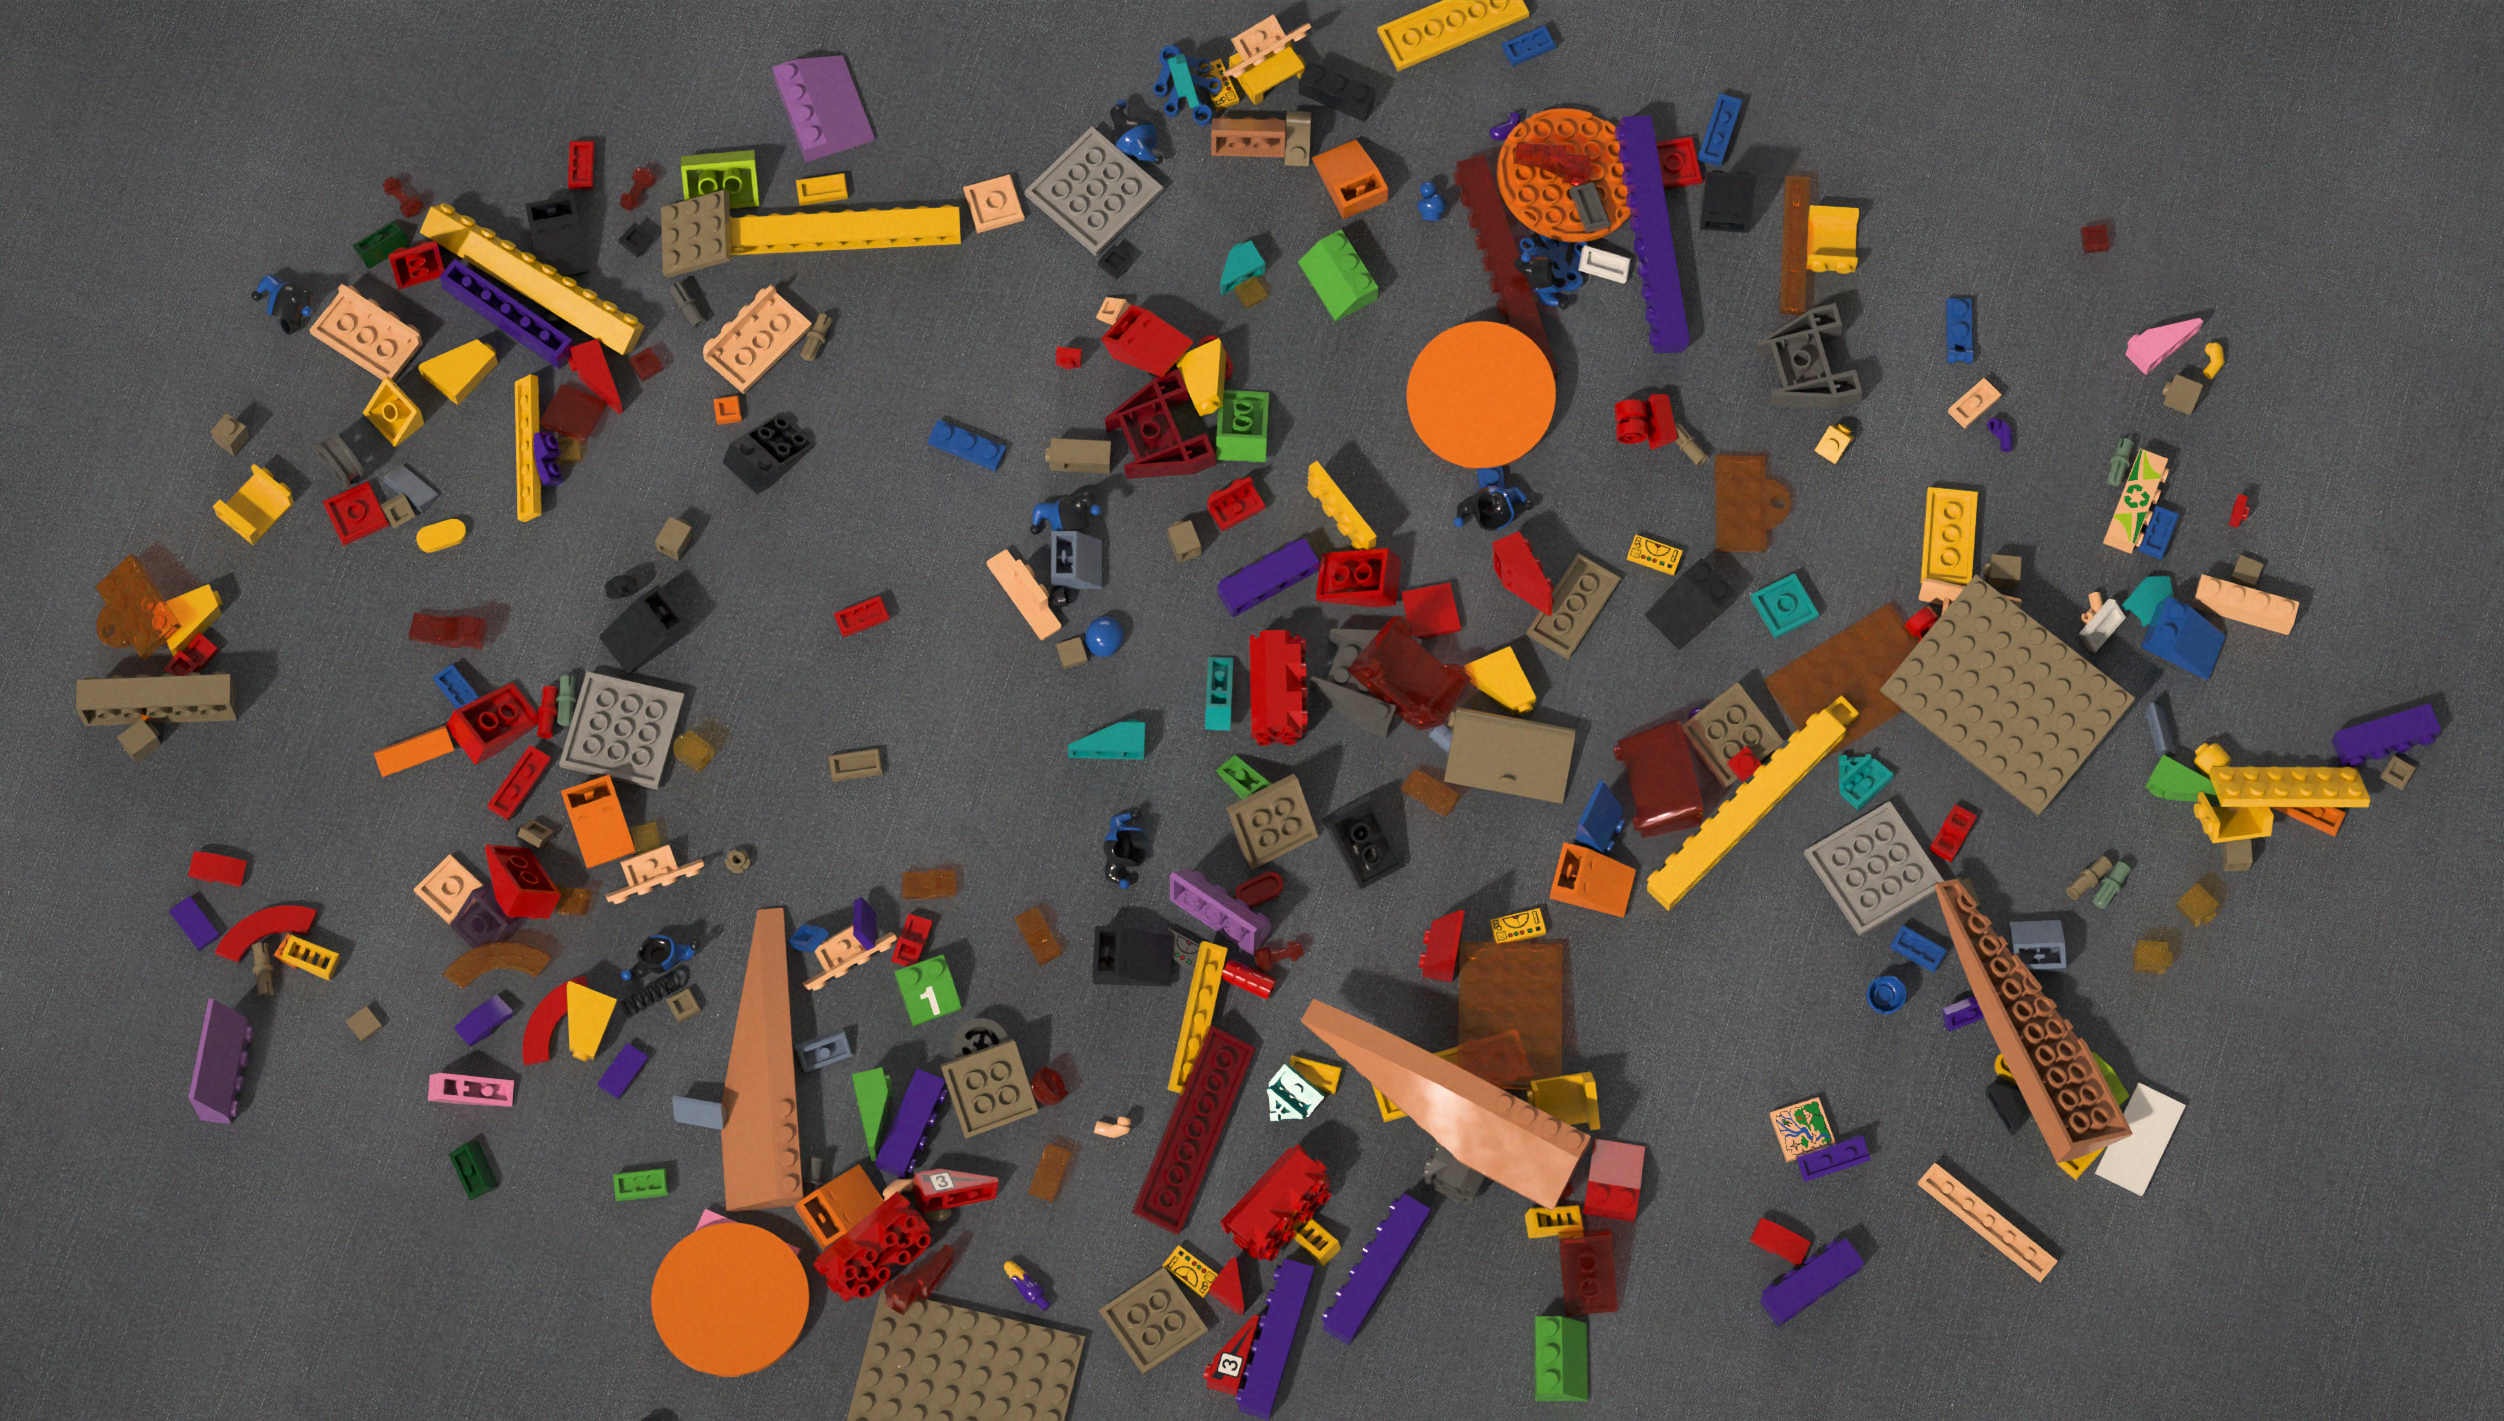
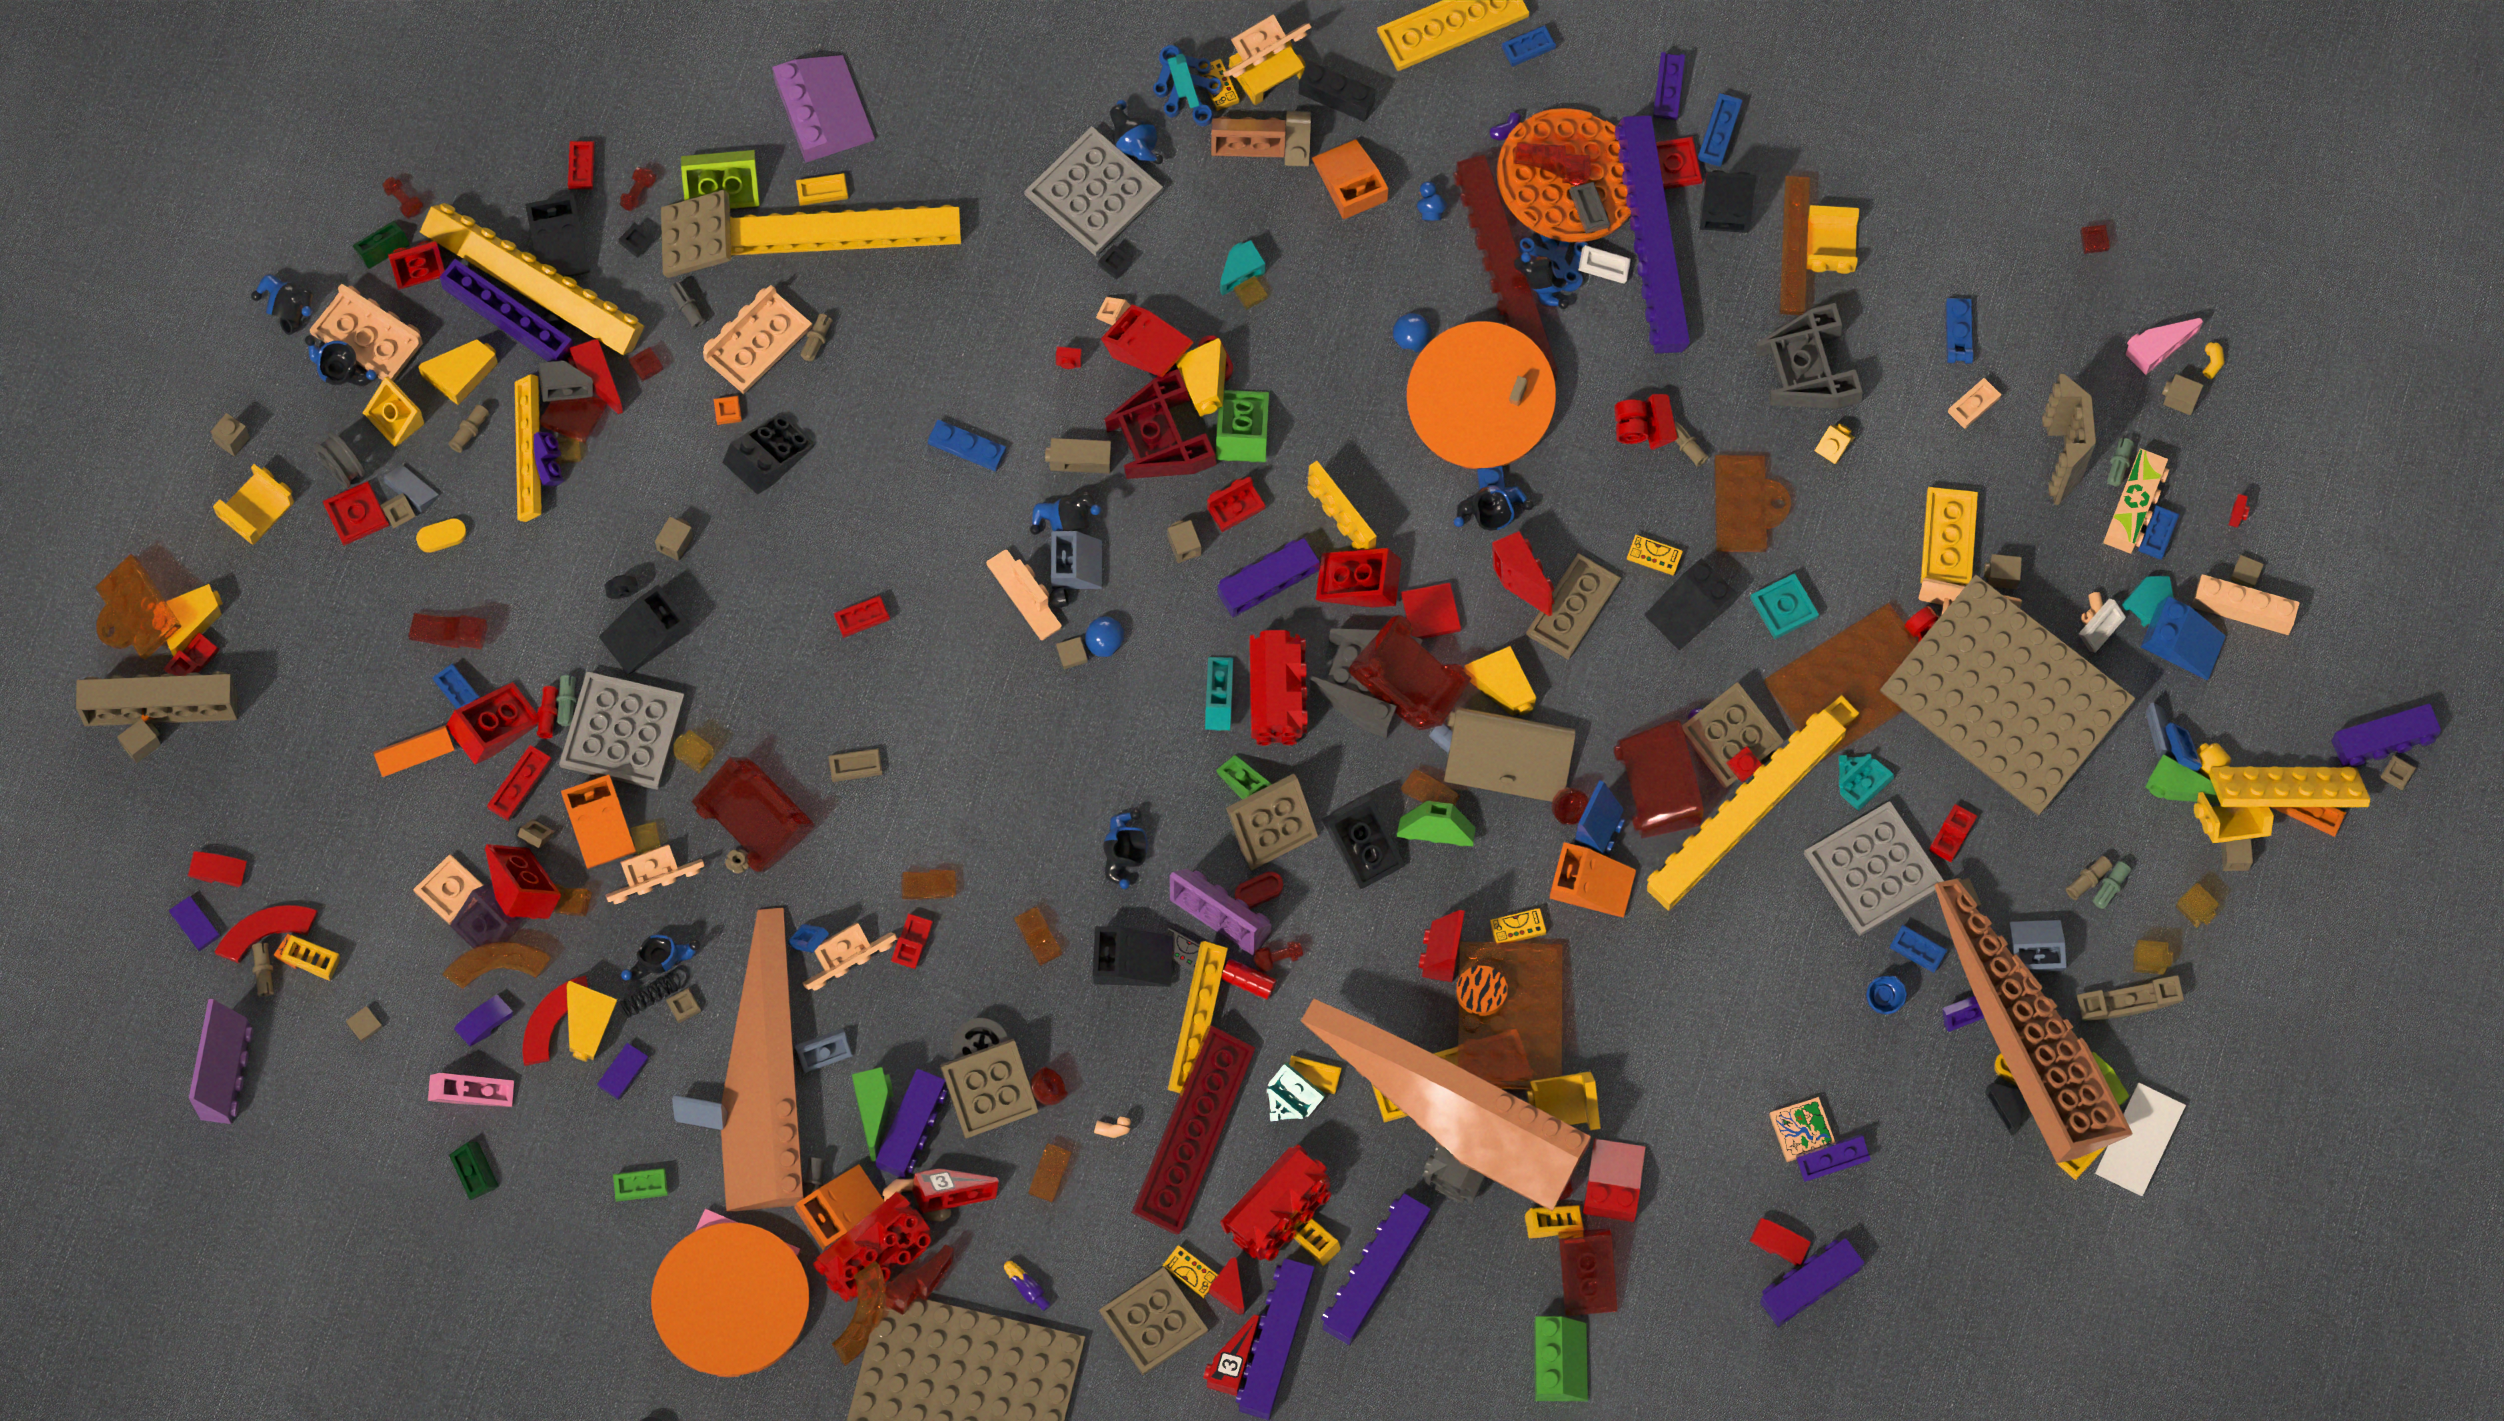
dark purple tile [853,897,876,951] -> none
bright green slope [895,954,962,1027] -> none
light nougat tile [963,174,1024,233] -> none
teal slope [1068,719,1145,760] -> none
bright green slope [1298,229,1379,322] -> none
light nougat plate [1918,1163,2058,1283] -> none
dark purple arm [1987,417,2013,452] -> none
none -> black piece [305,335,377,386]
none -> dark tan pin [448,405,489,453]
none -> dark grey slope [539,361,593,402]
none -> clear red windscreen [691,757,815,872]
none -> clear orange tile [832,1261,886,1366]
none -> blue hair [1393,313,1432,352]
none -> bright green slope [1397,801,1476,847]
none -> orange tile [1456,965,1508,1016]
none -> dark tan tile [1509,376,1528,406]
none -> clear red hair [1551,787,1589,825]
none -> dark purple hinge [1653,52,1685,120]
none -> dark tan slope [2042,374,2096,505]
none -> dark tan slope [2077,975,2184,1020]
none -> blue plate [2165,722,2202,772]

